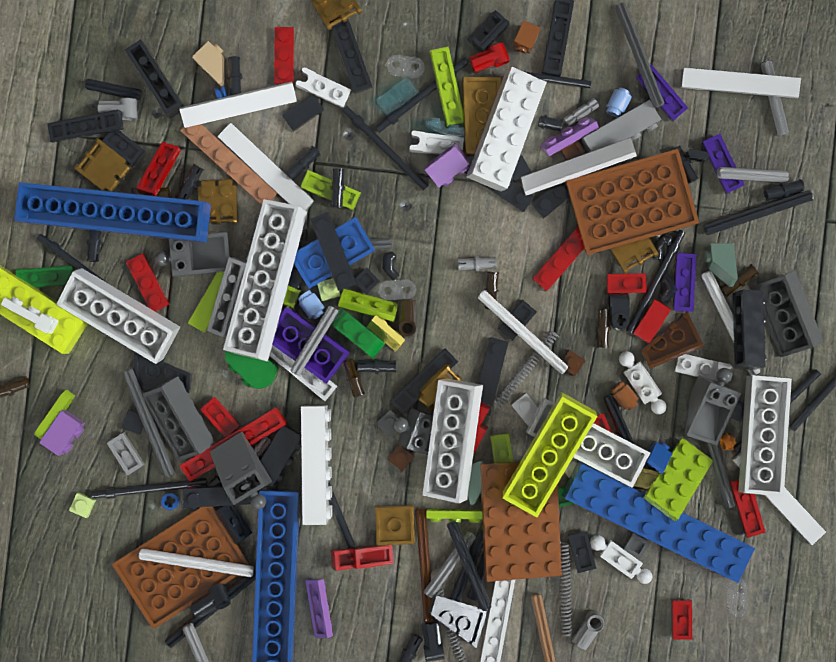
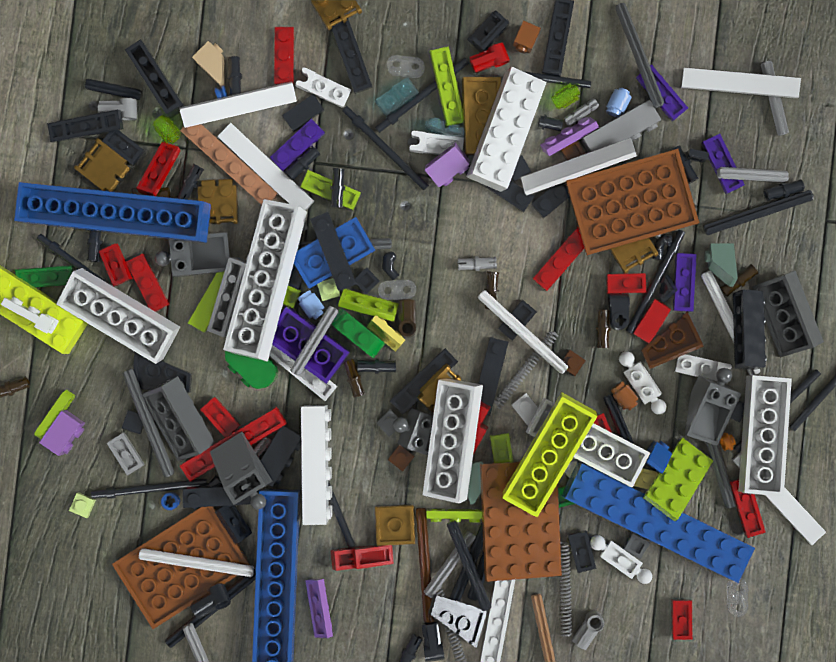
none -> red plate [99,244,133,286]
none -> clear neon green brick [152,115,181,144]
none -> dark purple plate [270,118,325,172]
none -> clear neon green brick [551,83,581,110]

